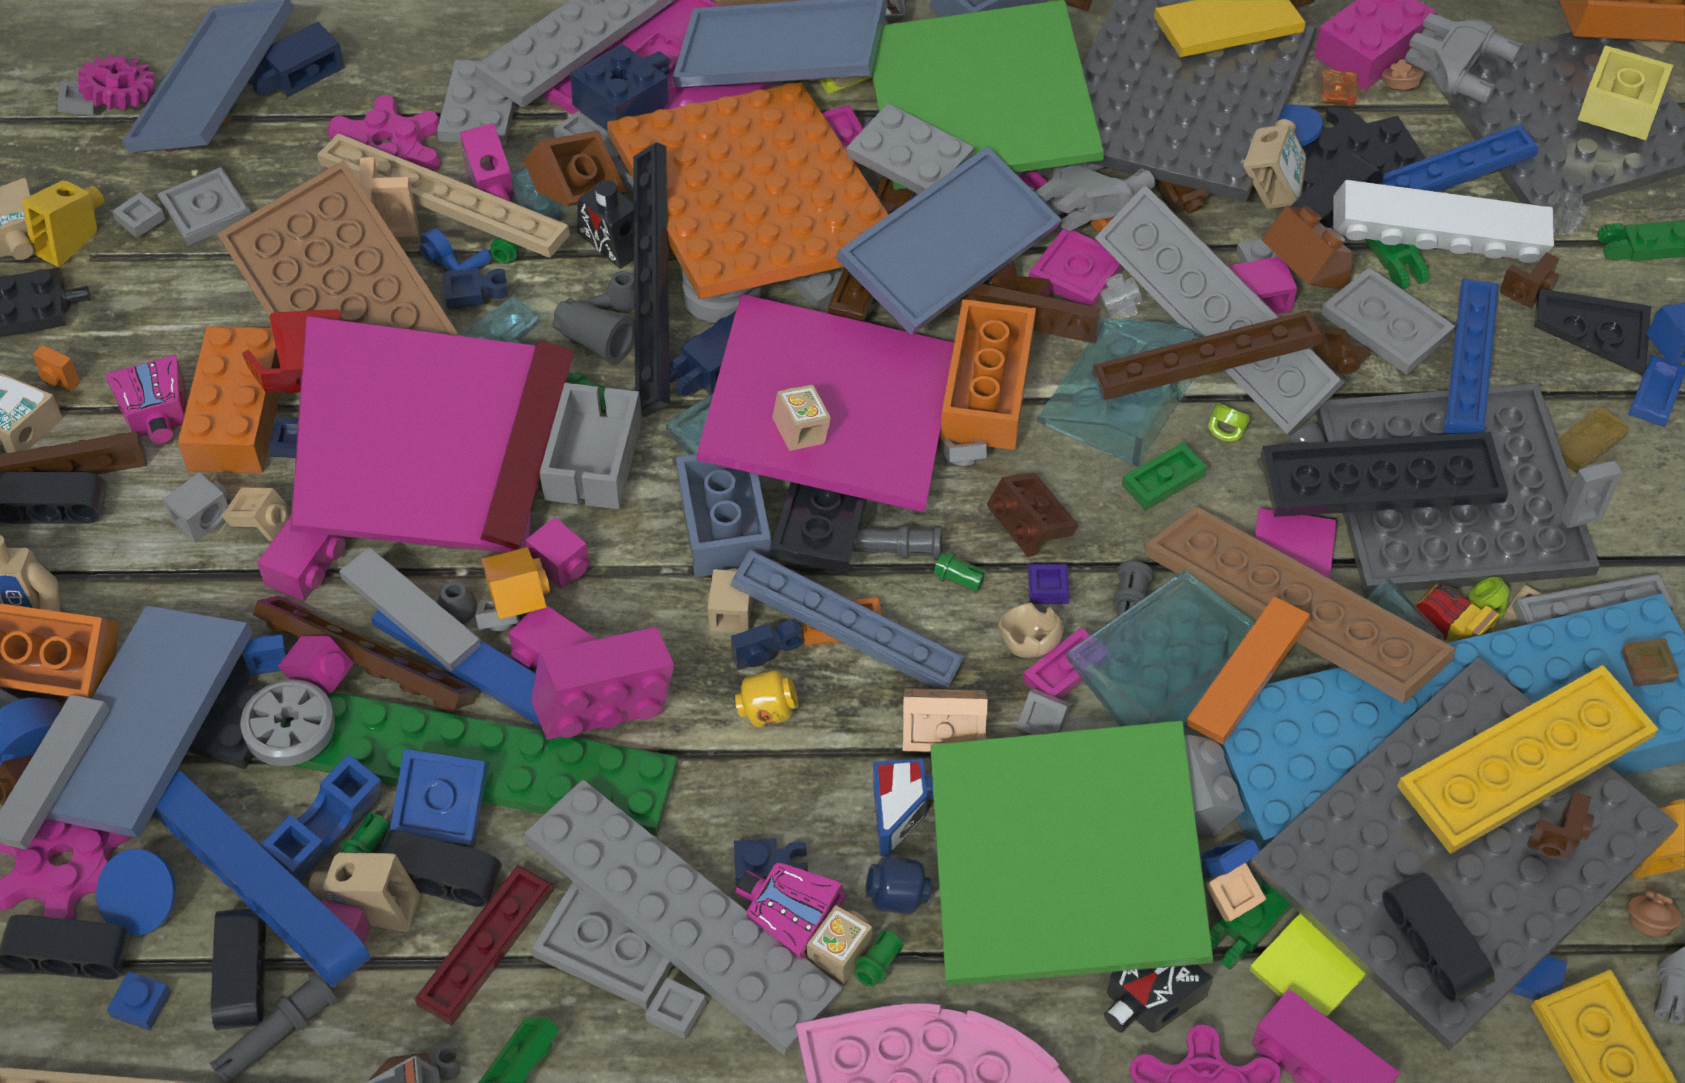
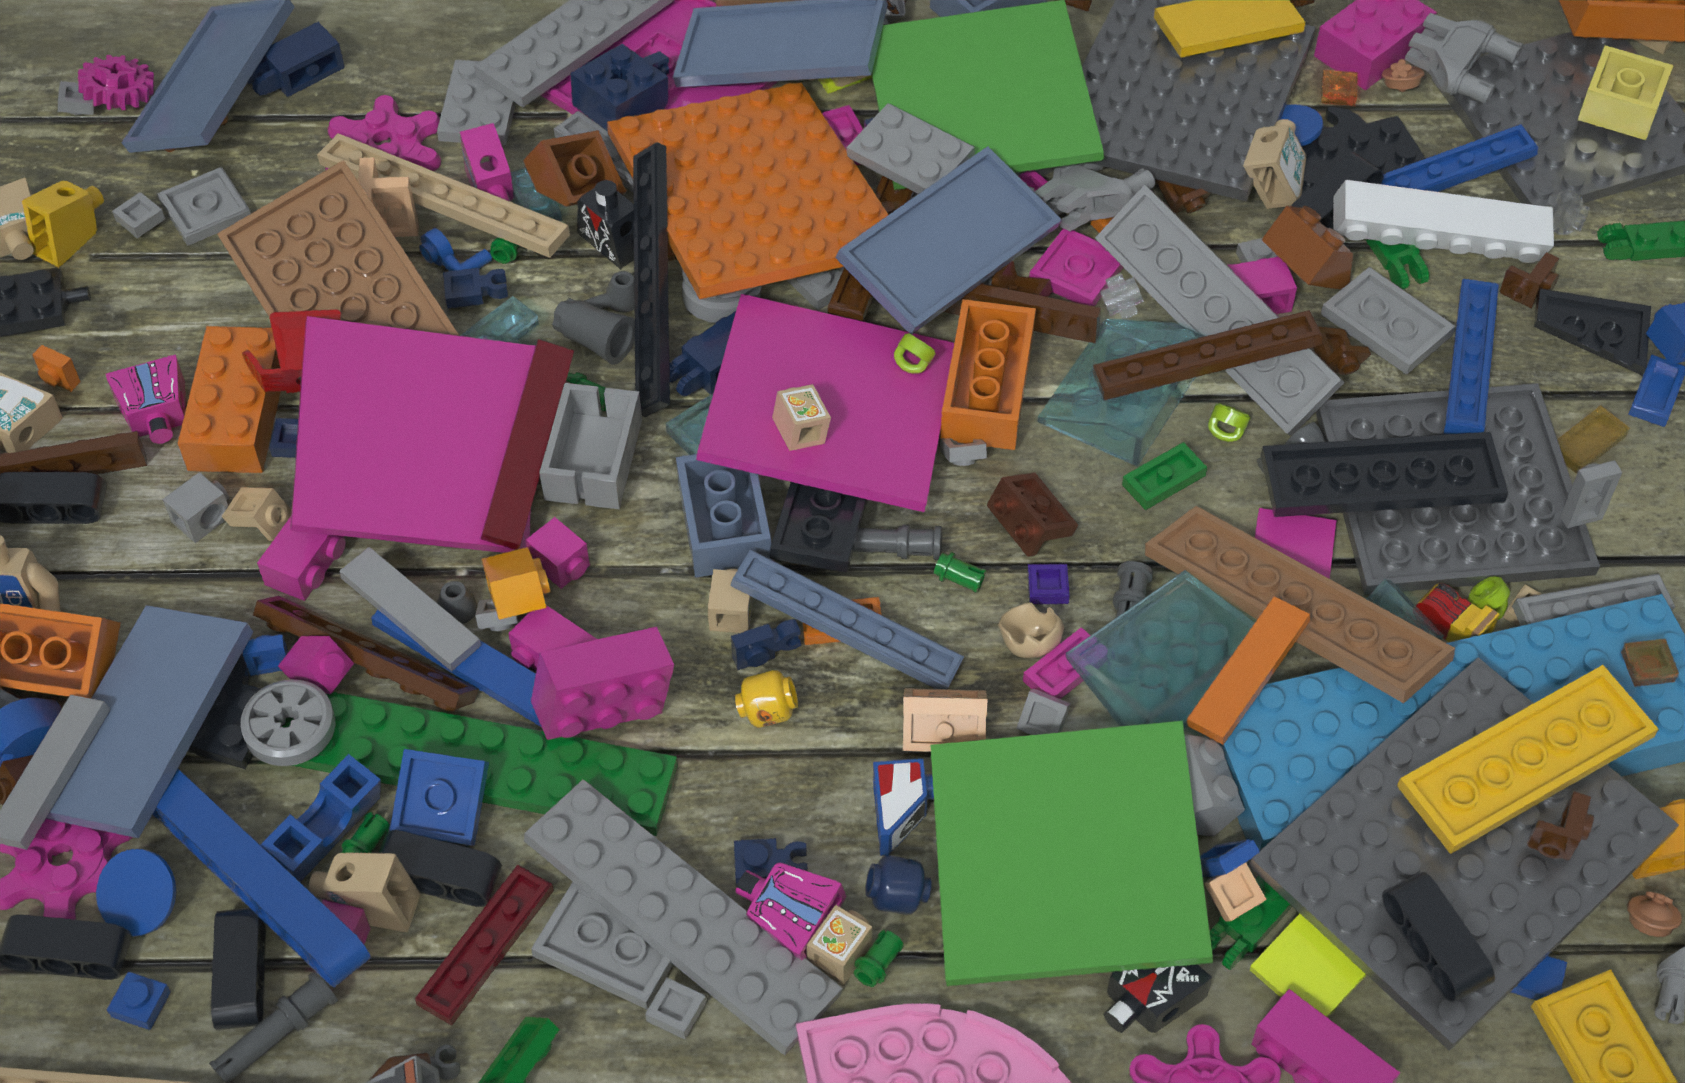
none -> lime tile [894,333,936,374]

